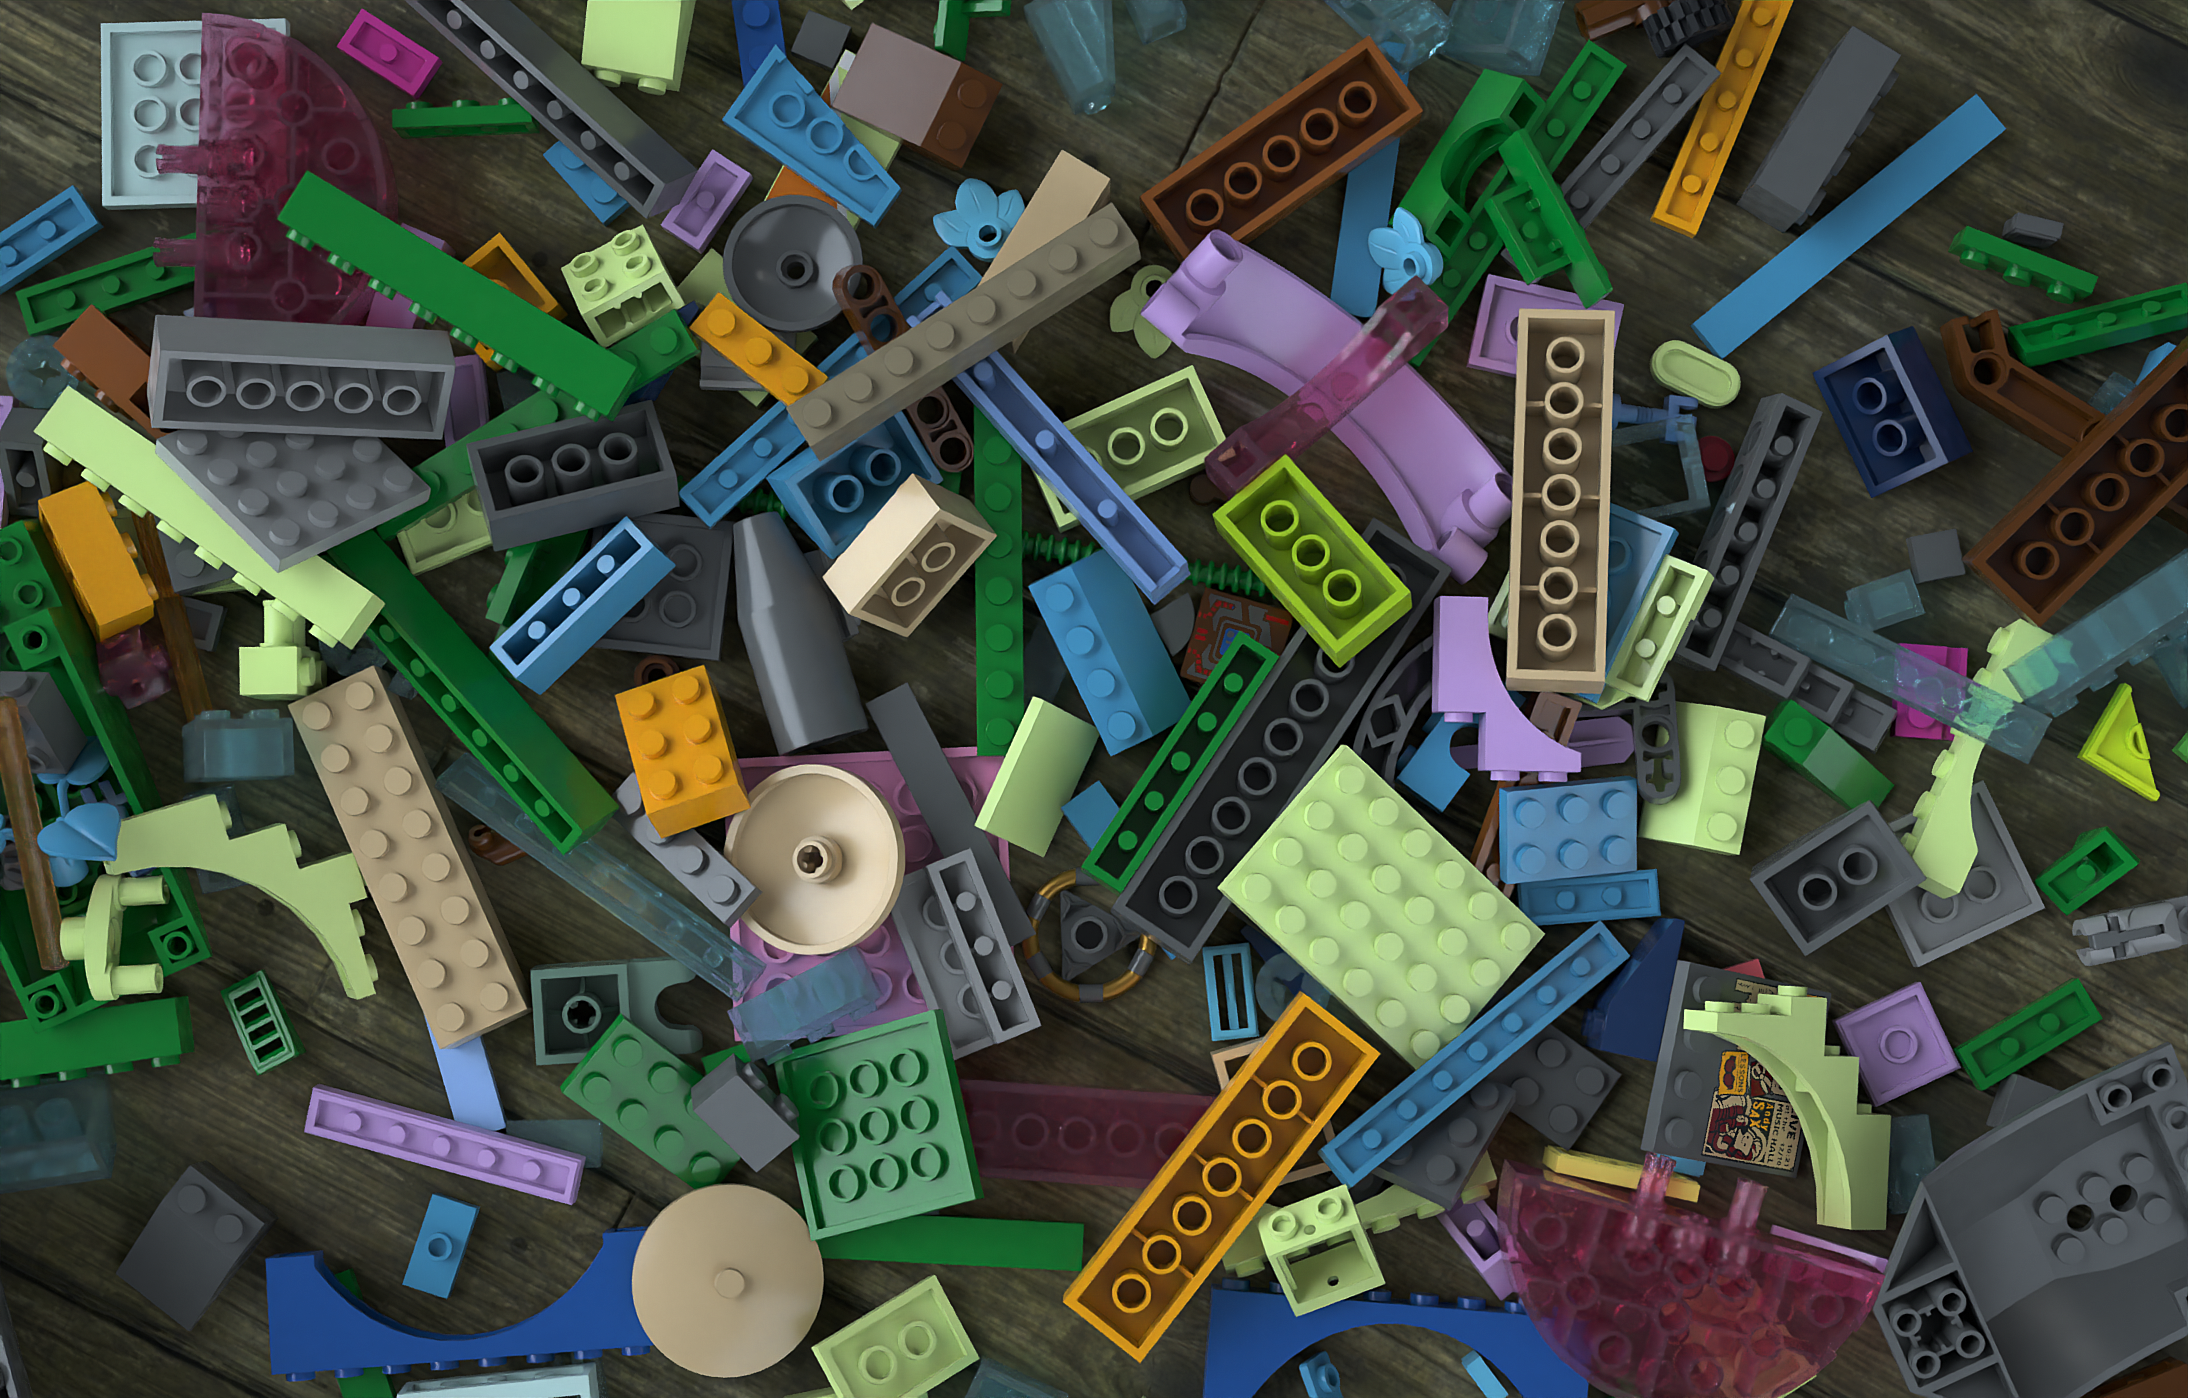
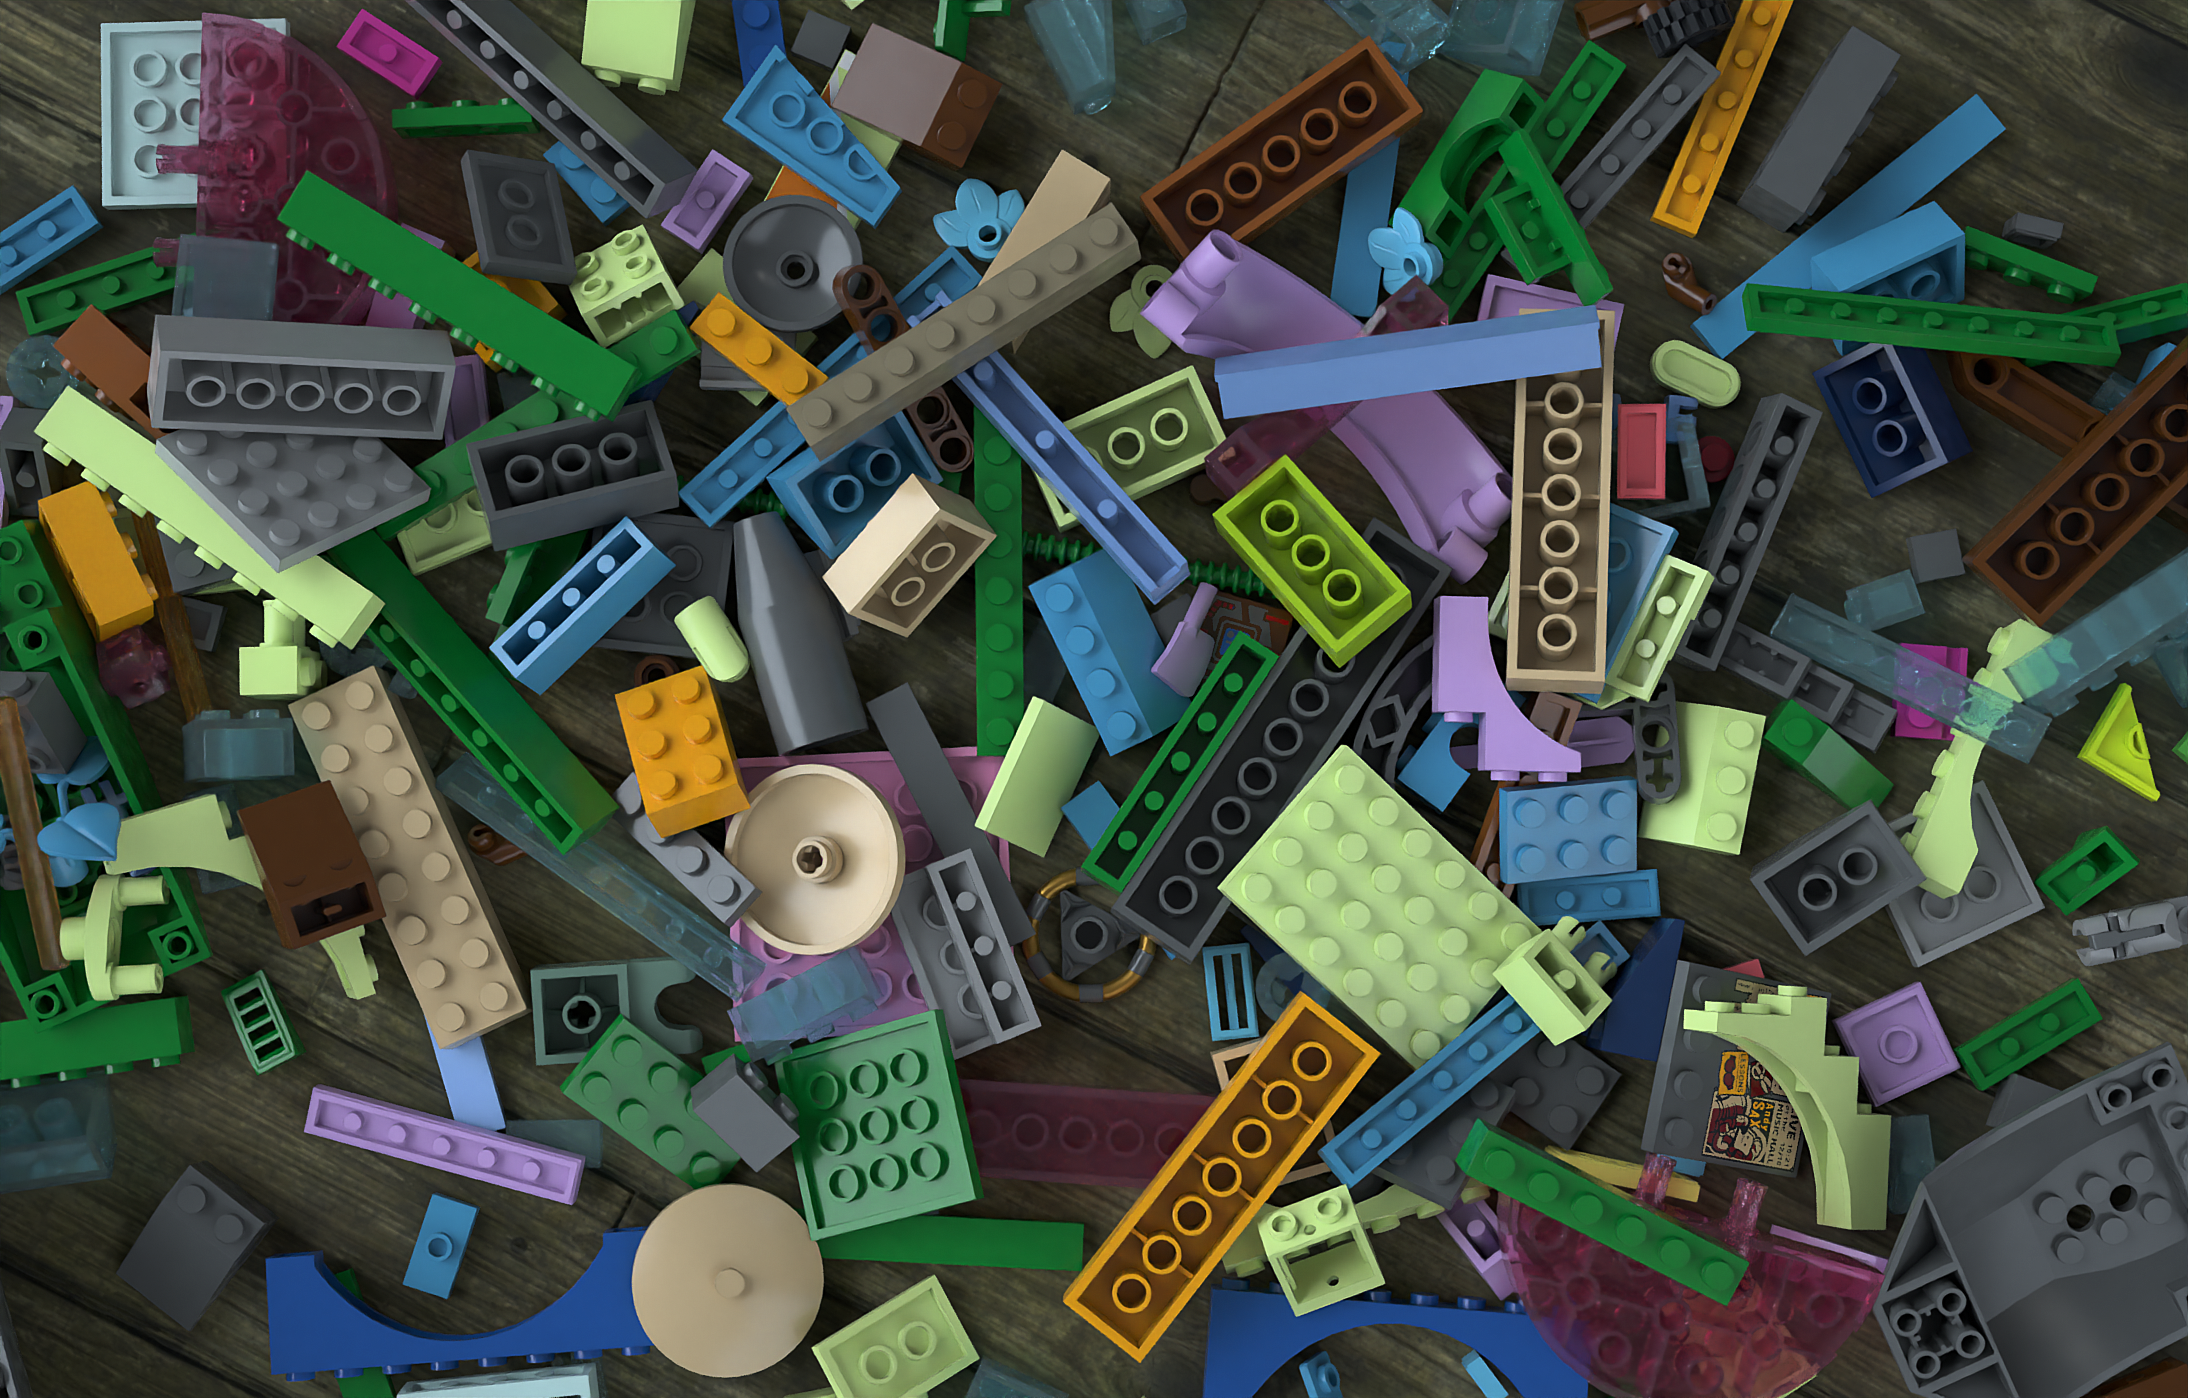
none -> clear light blue tile [172,234,280,321]
none -> reddish brown slope [236,780,387,950]
none -> dark grey plate [461,149,577,285]
none -> yellowish green arm [674,596,750,683]
none -> lavender piece [1151,582,1217,697]
none -> medium blue tile [1214,305,1602,419]
none -> green brick [1455,1118,1750,1306]
none -> yellowish green brick [1492,916,1617,1046]
none -> coral tile [1617,404,1666,500]
none -> reddish brown arm [1662,252,1717,315]
none -> green plate [1742,283,2121,367]
none -> dark azure slope [1811,201,1965,356]

